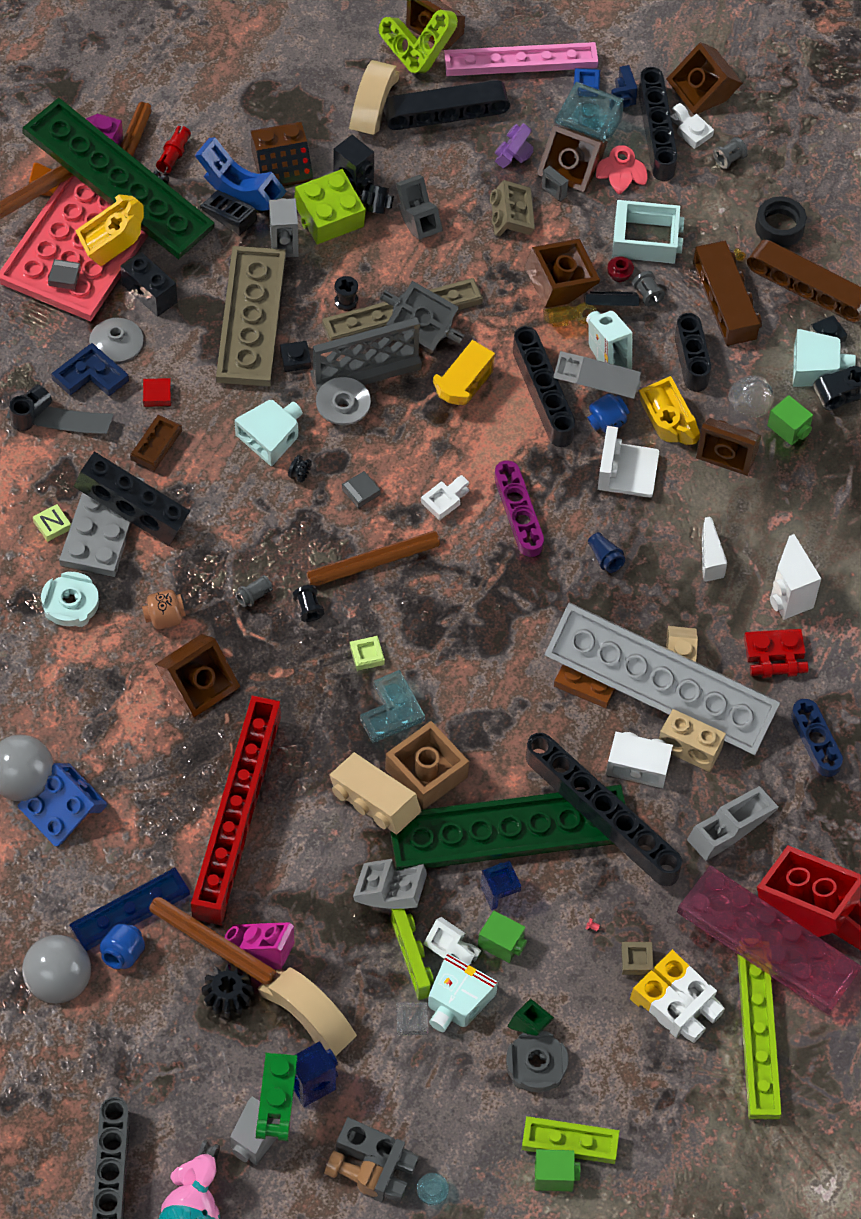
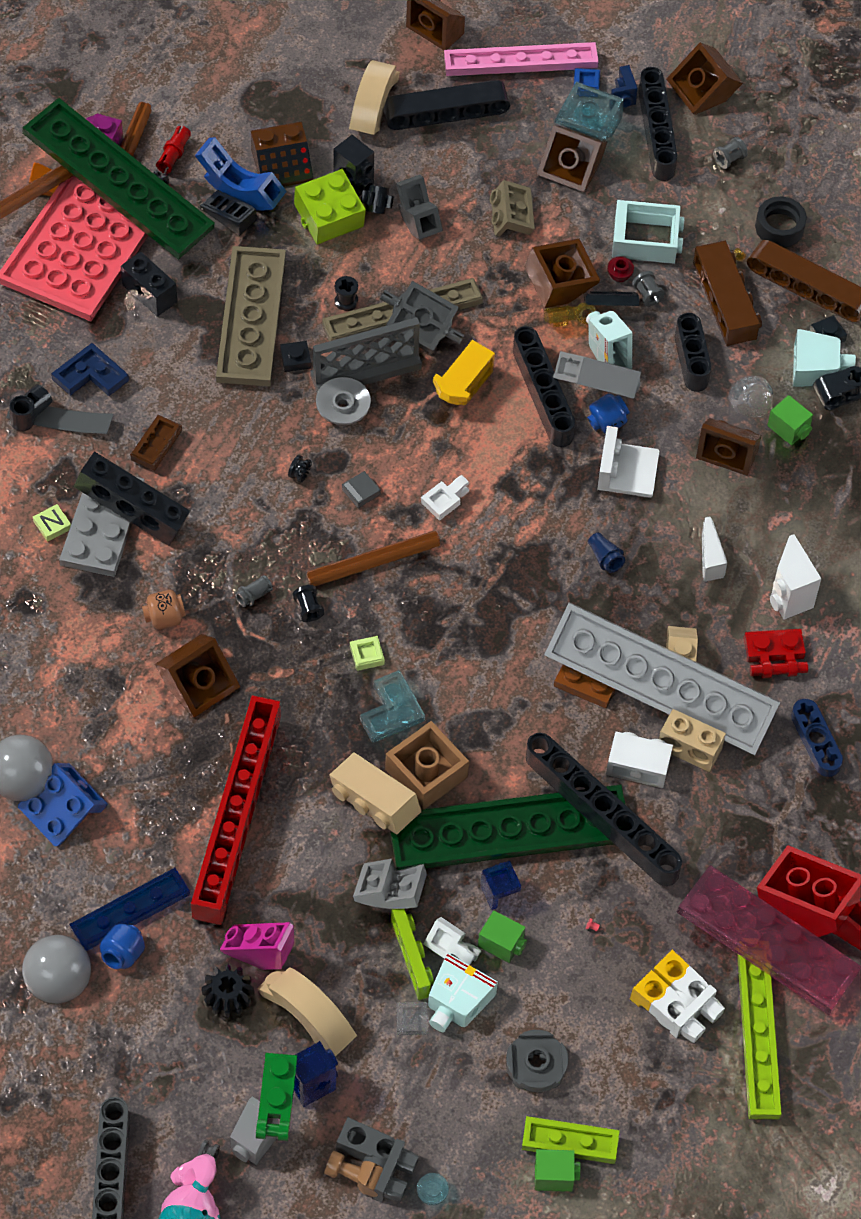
light aqua plate [41,572,99,627] -> none
dark grey tile [48,259,81,290] -> none
yellow piece [75,195,144,266] -> none
light grey dish [89,318,144,364] -> none
red tile [143,378,171,407] -> none
dark orange axle [149,897,276,985] -> none
light aqua torso [235,400,303,466] -> none
light grey brick [269,198,299,257] -> none
lime beam [379,10,458,74] -> none
magenta beam [494,460,544,557] -> none
medium lavender piece [495,123,534,168] -> none
dark green slope [507,998,554,1036] -> none
dark grey tile [542,165,568,202] -> none
coral plate [596,145,647,195] -> none
dark tan plate [621,942,653,975] -> none
yellow piece [639,376,700,445] -> none
white plate [671,103,714,149] -> none
light grey slope [687,786,778,861] -> none

